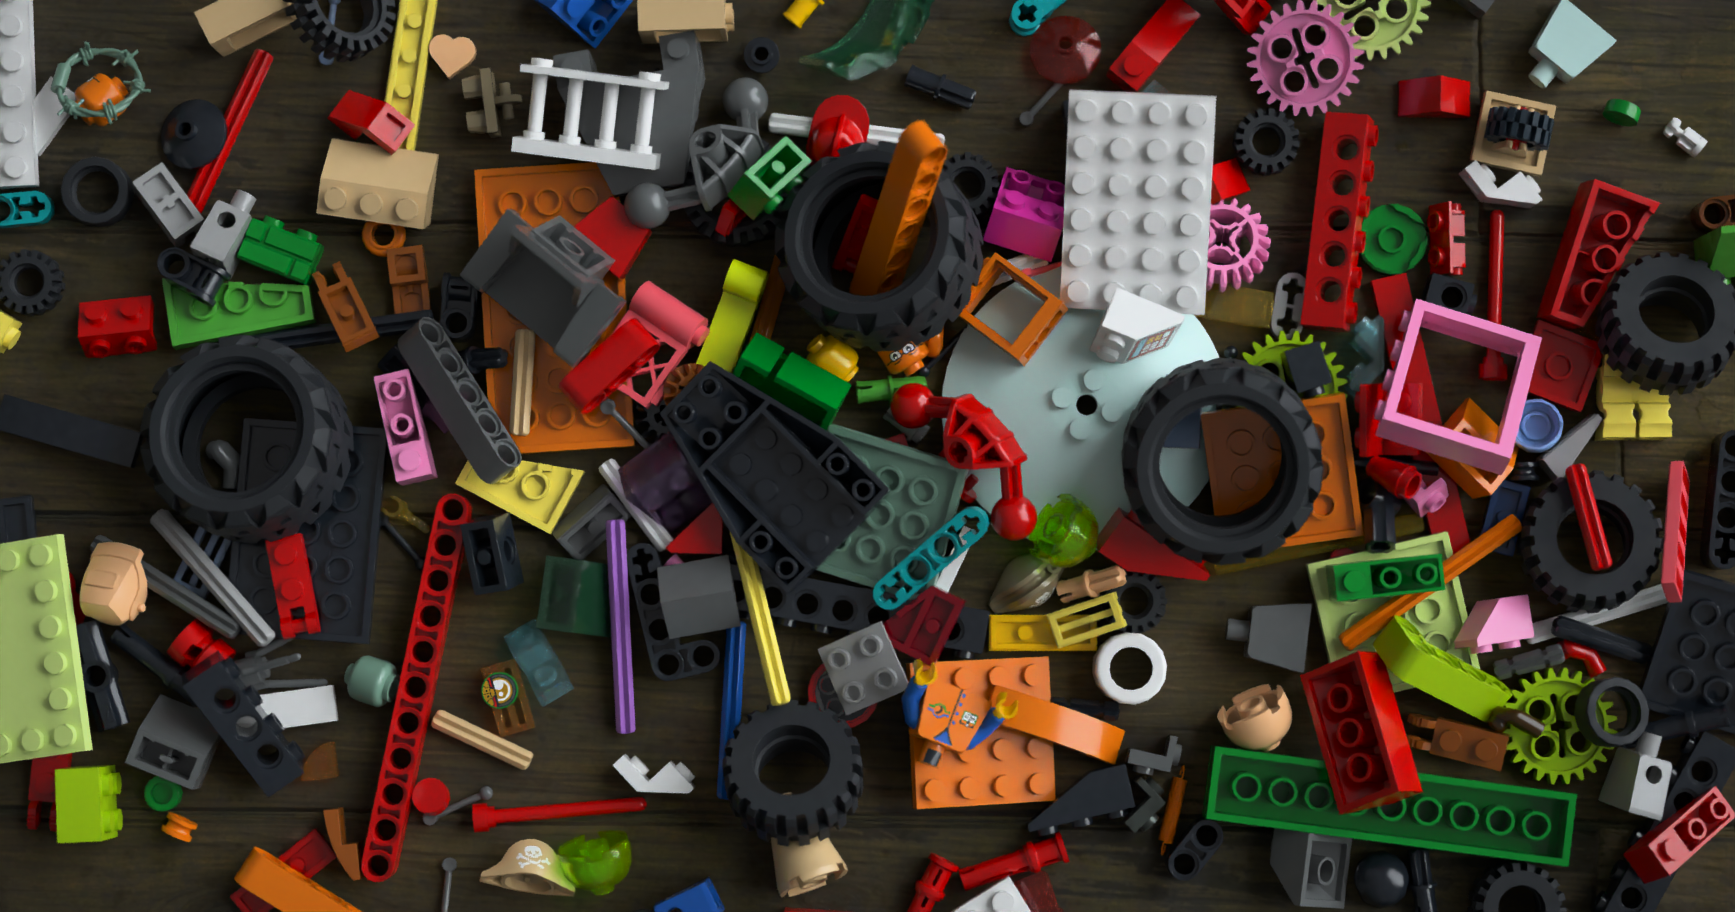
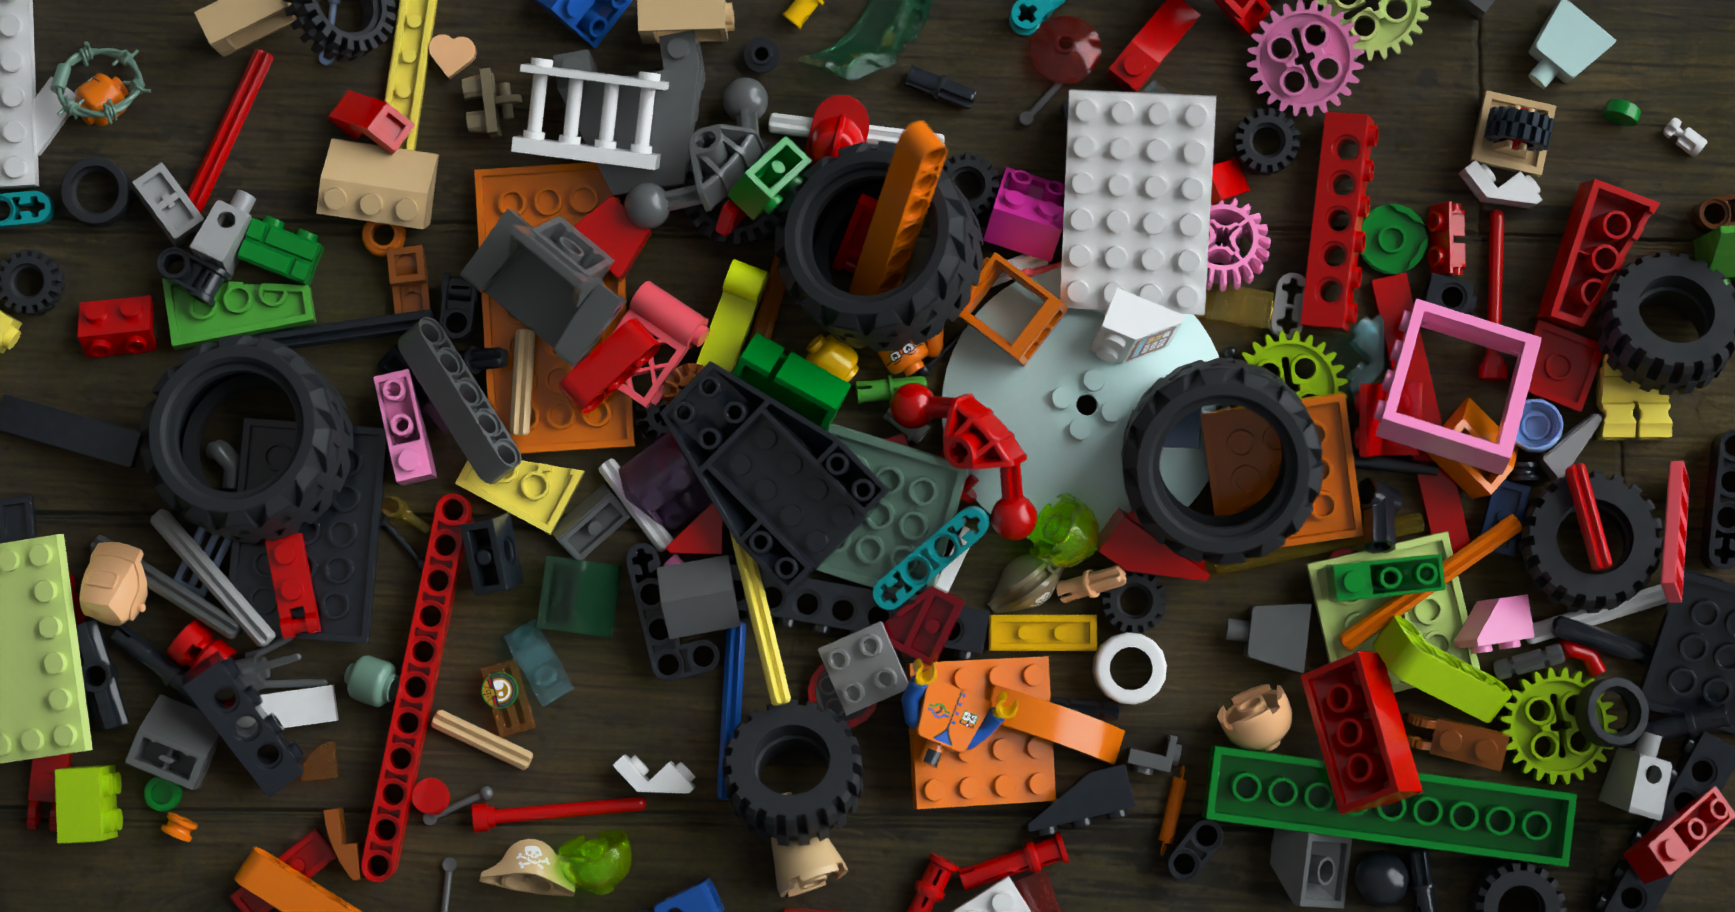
black dish [161,99,227,169] -> none
dark orange hinge [312,261,379,352] -> none
dark grey hinge [600,399,658,457] -> none
medium lavender axle [606,519,636,734] -> none
light yellow tile [1046,591,1127,649] -> none
pearl dark grey bracket [1122,775,1166,833] -> none
black brick [1280,341,1332,399] -> none
red cone [1366,456,1422,499] -> none
red slope [1398,75,1470,118] -> none
bright pink bracket [1403,478,1449,518] -> none
dark brown arm [1488,706,1545,739] -> none

